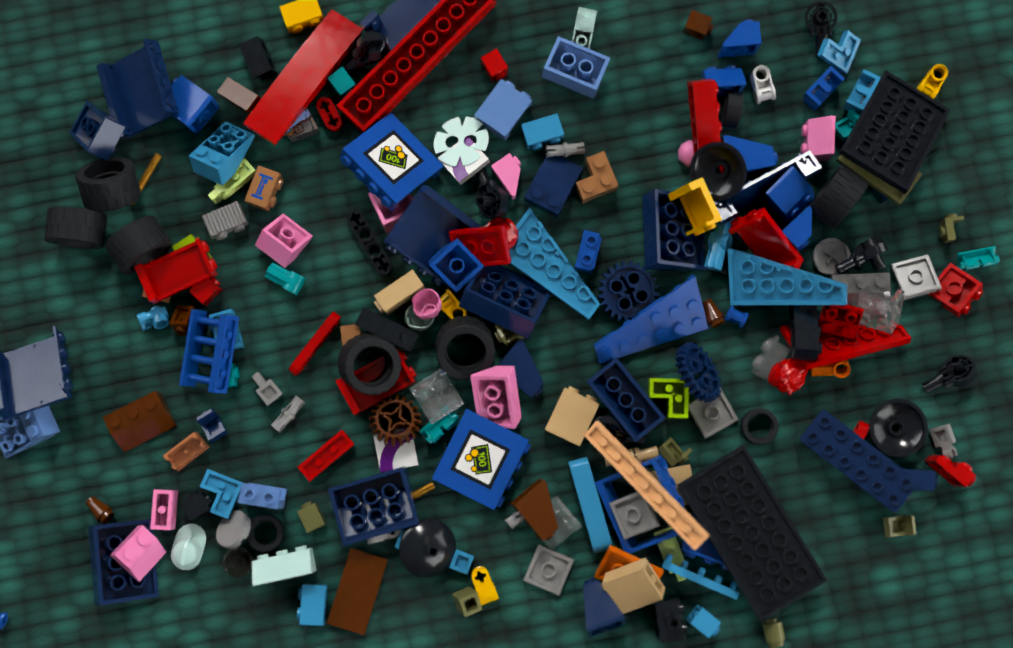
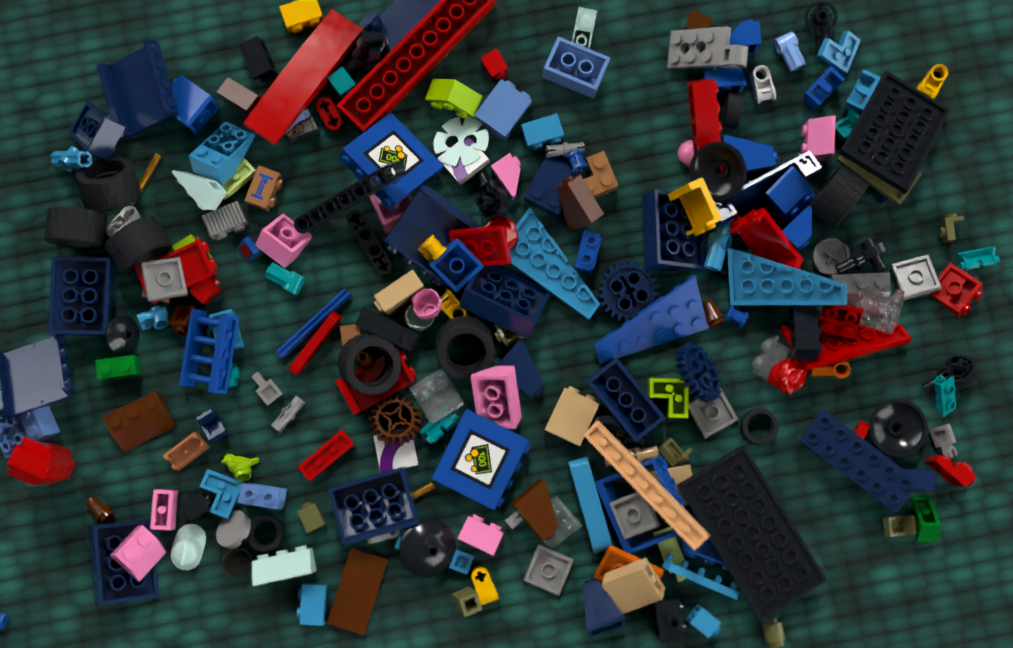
none -> red brick [6,437,76,485]
none -> dark blue slope [48,257,115,337]
none -> dark azure piece [50,146,92,172]
none -> green brick [95,355,142,381]
none -> black dish [105,315,140,354]
none -> white piece [106,206,141,237]
none -> light grey tile [140,257,188,302]
none -> light aqua slope [172,170,227,211]
none -> lime animal [221,454,260,482]
none -> blue tile [237,236,259,263]
none -> blue axle [276,289,352,359]
none -> black beam [294,161,405,234]
none -> reddish brown cone [356,350,375,369]
none -> yellow piece [417,234,447,261]
none -> lime brick [425,79,482,118]
none -> bright pink slope [457,514,504,555]
none -> reddish brown slope [557,175,604,231]
none -> blue bush [567,150,589,175]
none -> light grey hinge [667,26,748,70]
none -> light blue piece [774,32,806,72]
none -> green slope [911,497,941,542]
none -> teal hinge [934,376,956,417]

